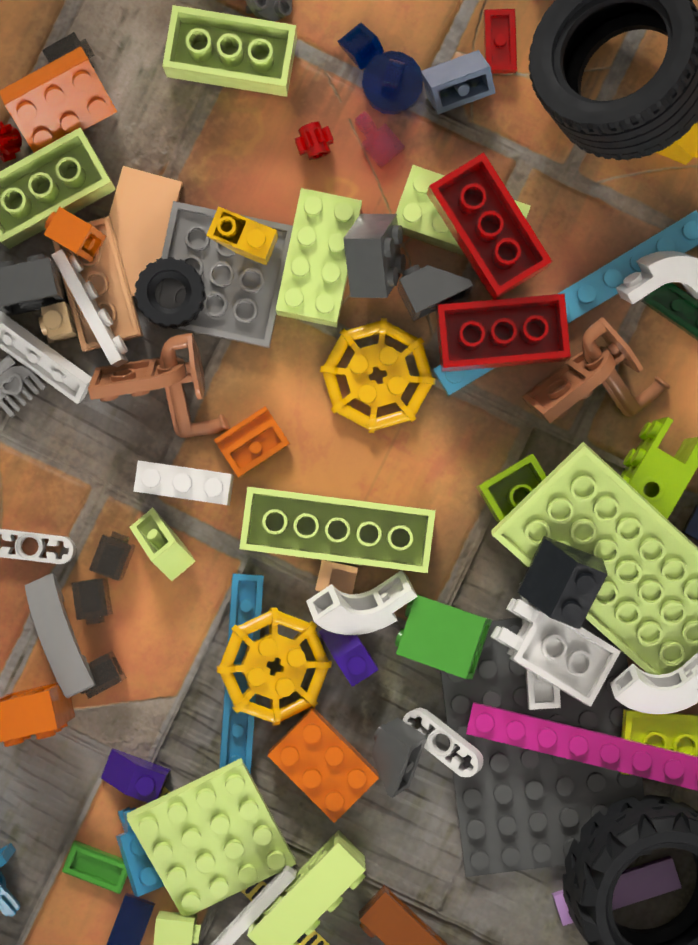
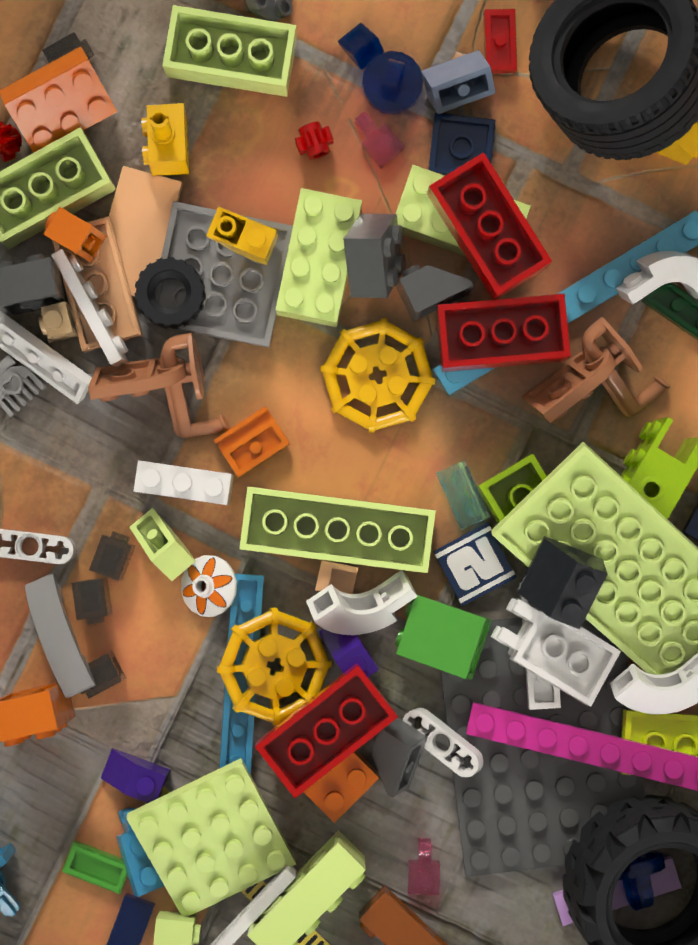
none -> yellow brick [142,103,189,176]
none -> white dish [181,555,237,617]
none -> red brick [255,663,398,798]
none -> clear pink plate [407,838,440,895]
none -> dark blue tile [428,113,496,176]
none -> tile [433,523,517,606]
none -> clear light blue plate [436,460,490,529]
none -> clear blue tile [618,852,666,911]

